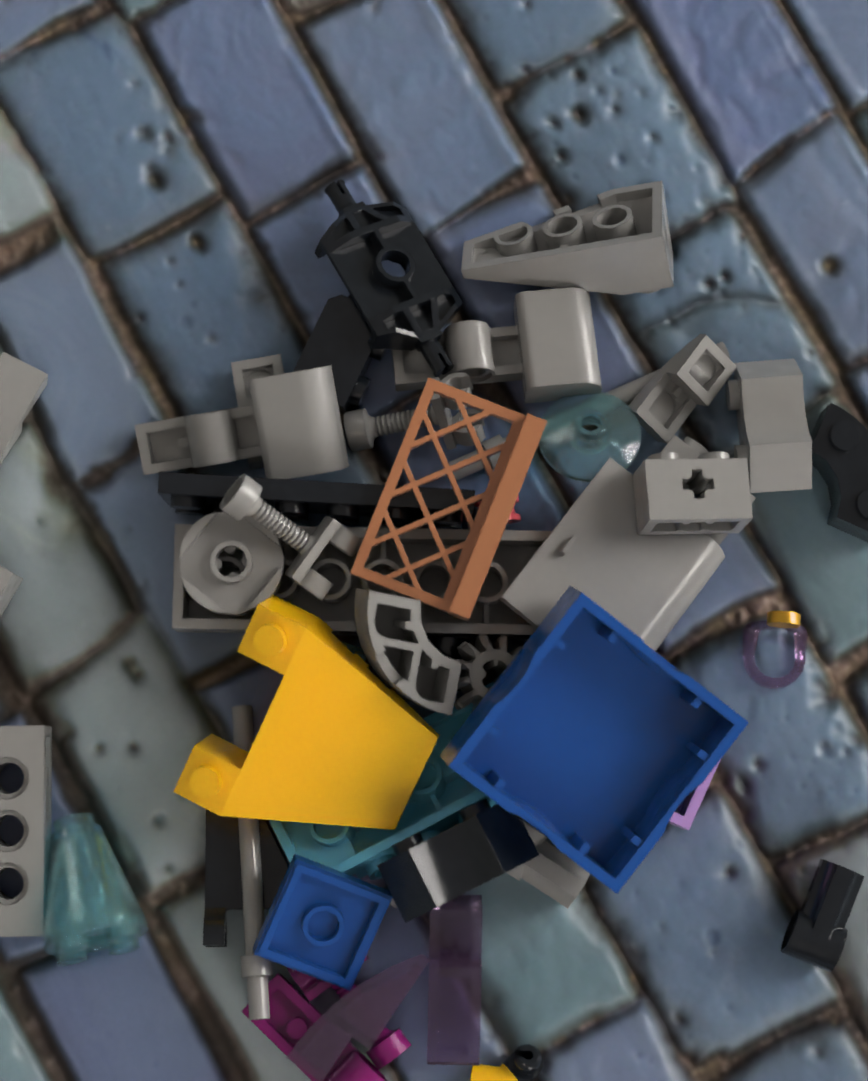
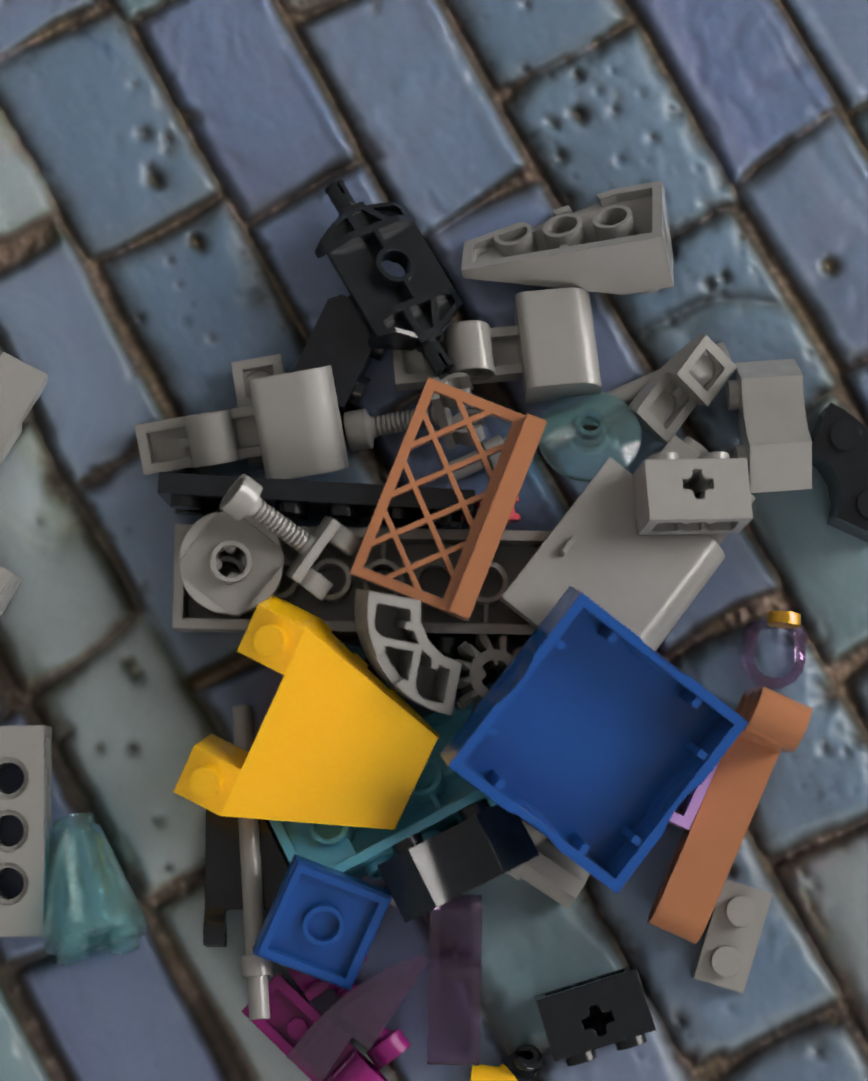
black piece [781,859,865,972] -> none
none -> black brick [534,965,656,1066]
none -> nougat beam [647,686,813,944]
none -> light grey plate [691,879,773,994]

